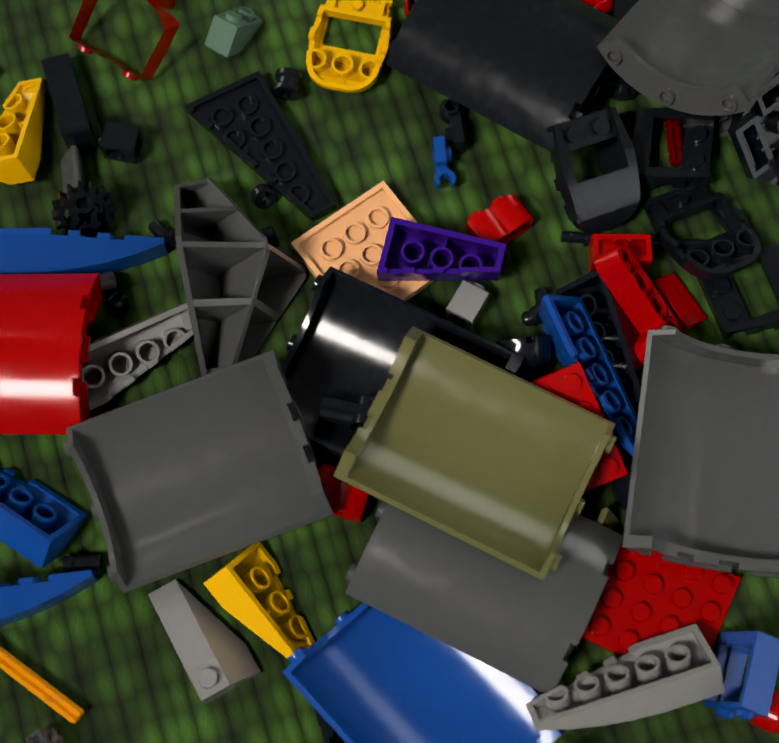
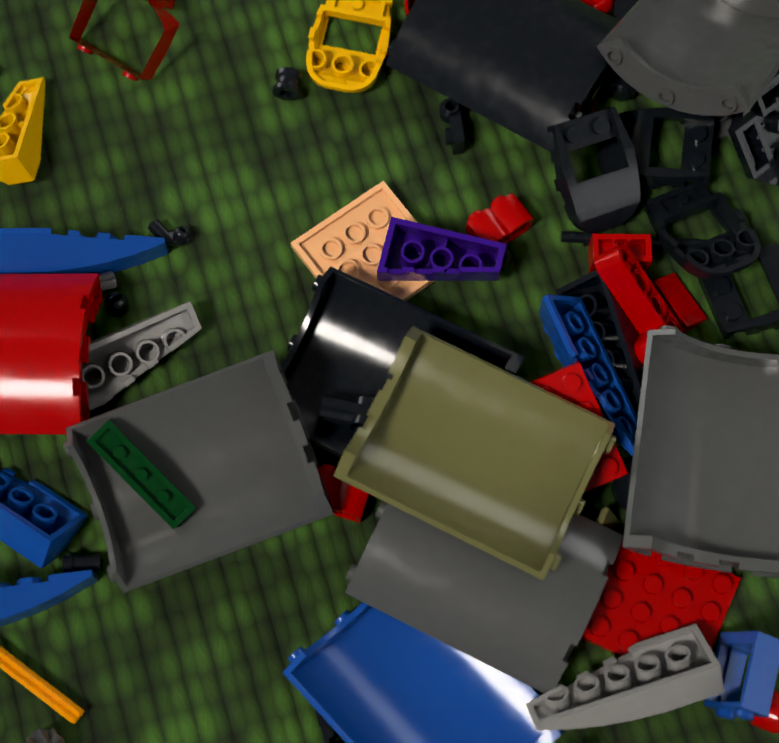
black beam [41,52,98,152] -> none
black gear [51,180,116,237] -> none
dark grey slope [61,145,85,211] -> none
black brick [97,121,144,164] -> none
light grey wedge [148,579,261,704] -> none
dark grey panel [174,178,307,376] -> none
black wing [184,71,337,221] -> none
yellow wedge [203,542,315,659] -> none
sand green slope [204,7,263,58] -> none
black hinge [251,183,276,209] -> none
black hinge [260,225,280,248] -> none
blue plate [432,136,456,189] -> none
light grey brick [445,280,489,332] -> none
black cylinder [494,334,552,380] -> none
black arm [521,288,549,327] -> none
dark red axle [664,119,683,167] -> none
none -> dark green plate [86,419,196,530]

